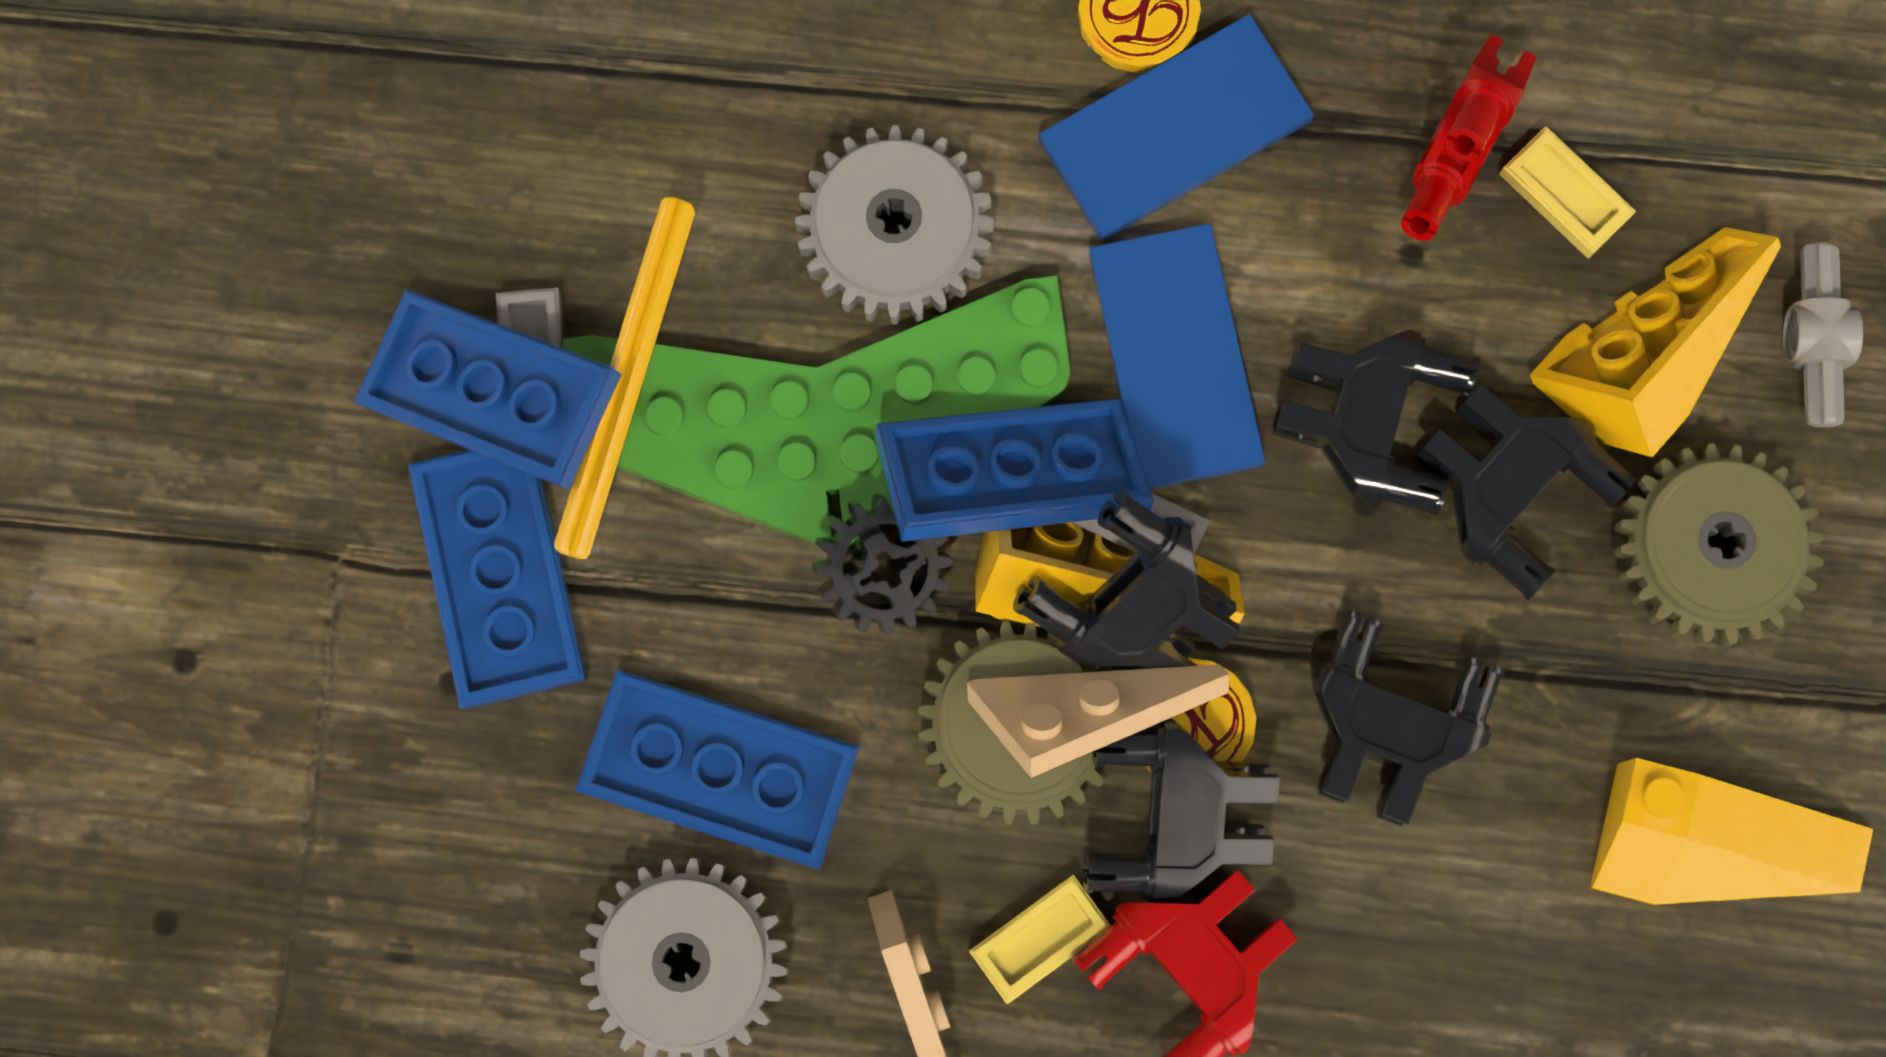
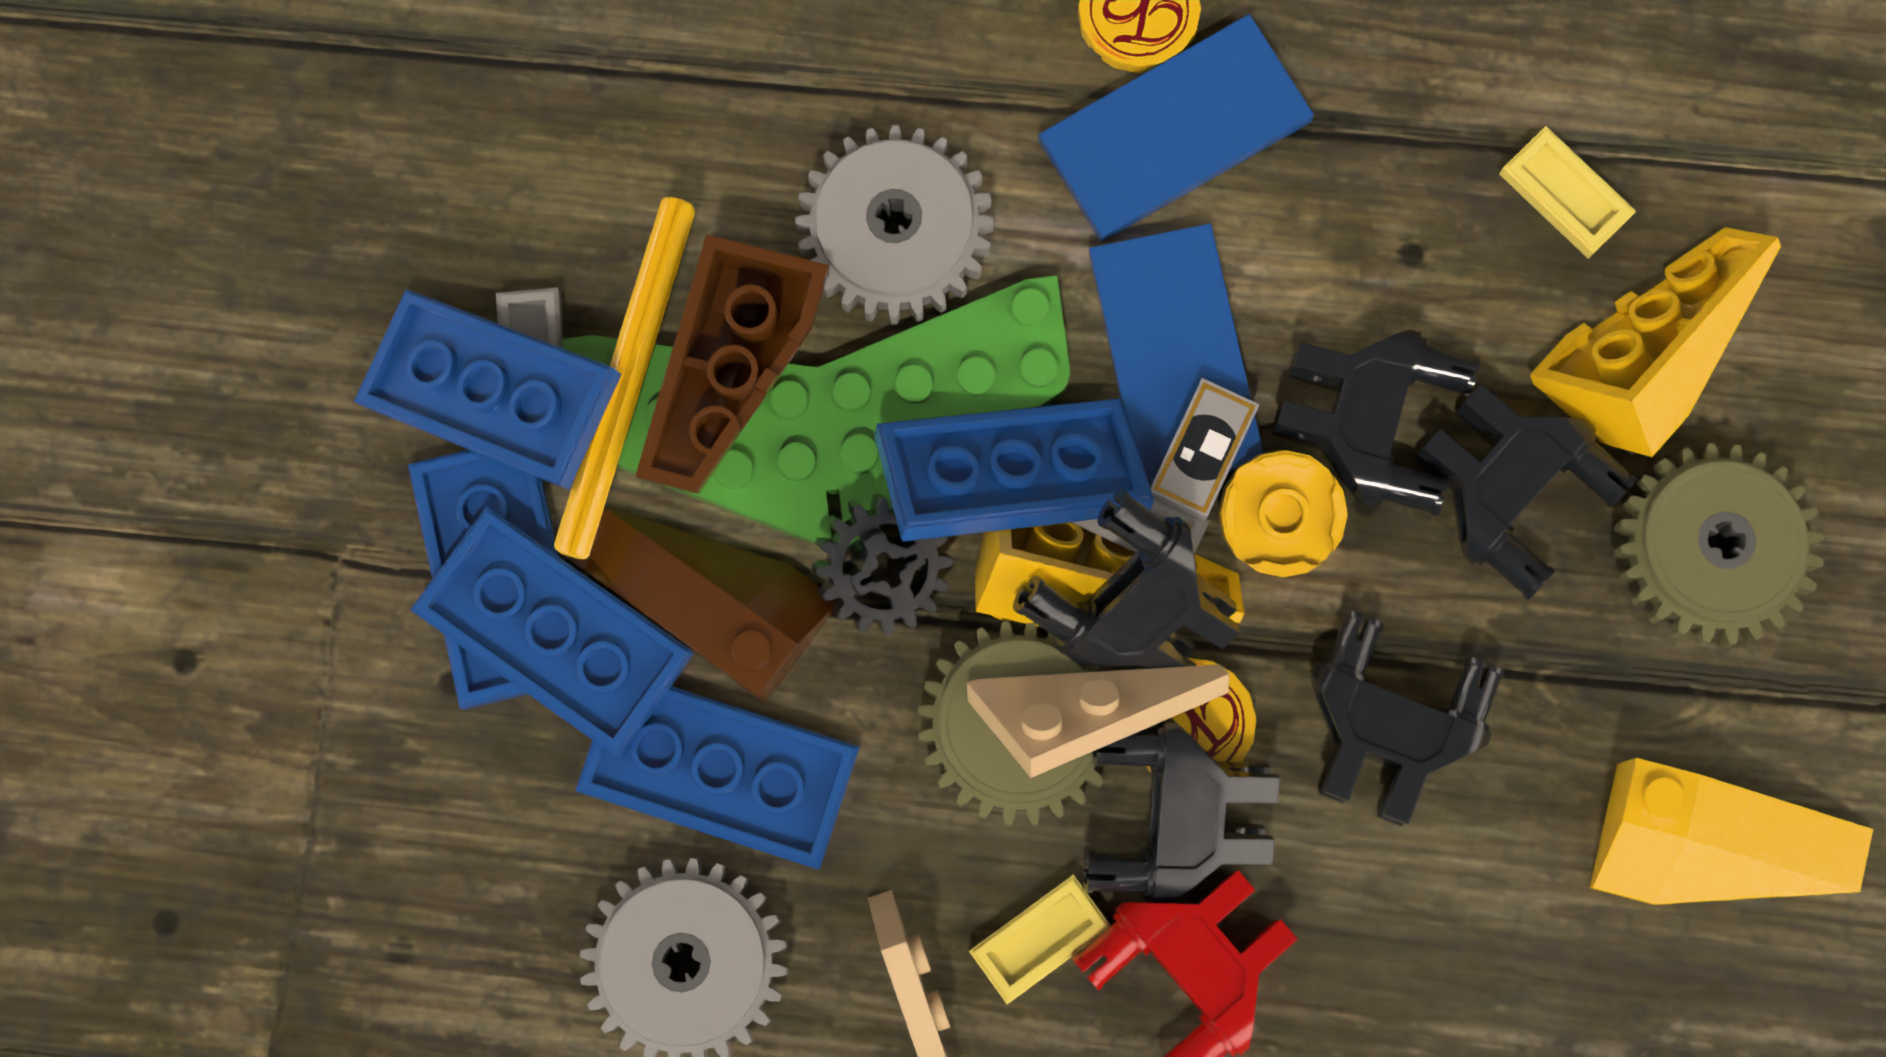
red connector [1401,34,1537,241] -> none
light grey axle [1782,242,1863,428] -> none
none -> blue tile [410,506,694,759]
none -> reddish brown wedge [562,506,838,704]
none -> reddish brown wedge [635,234,830,494]
none -> tile [1150,378,1260,521]
none -> yellow tile [1218,450,1348,577]

